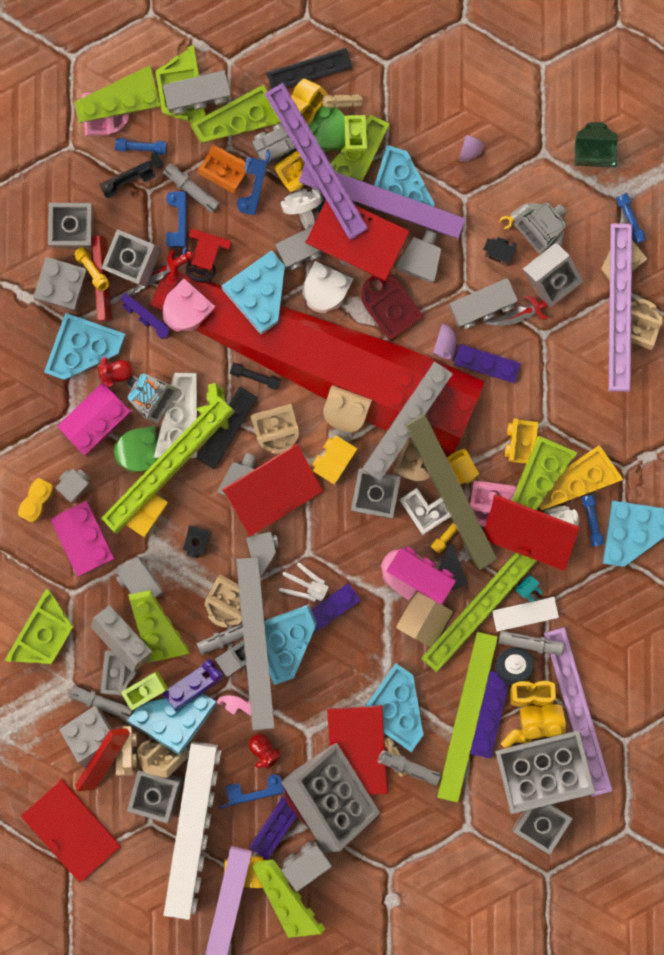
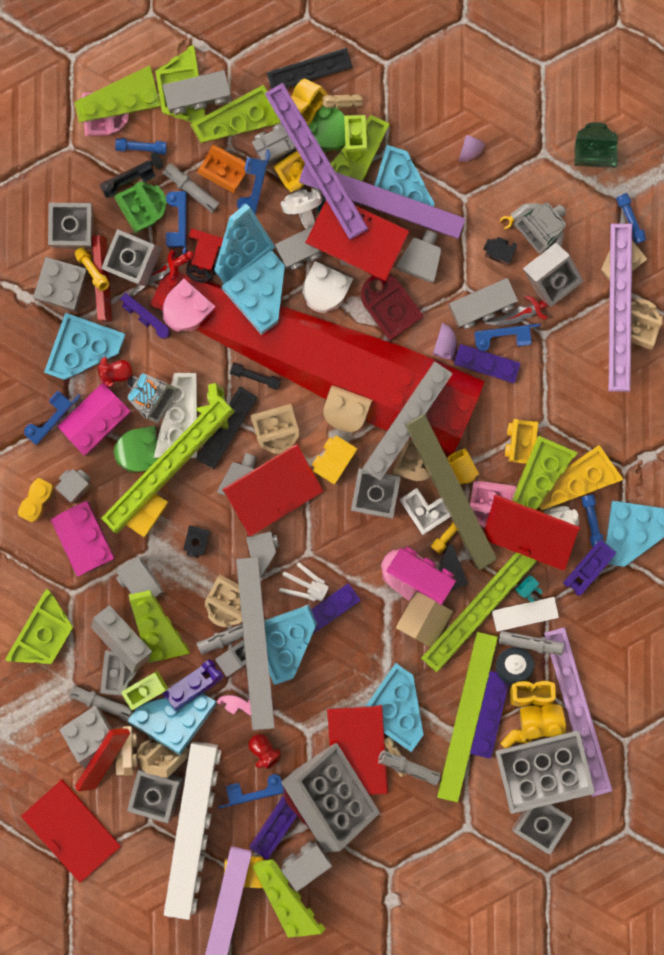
none -> blue piece [24,391,80,445]
none -> bright green slope [114,182,167,234]
none -> medium azure plate [214,204,275,284]
none -> blue piece [474,323,541,351]
none -> dark purple plate [563,538,617,596]

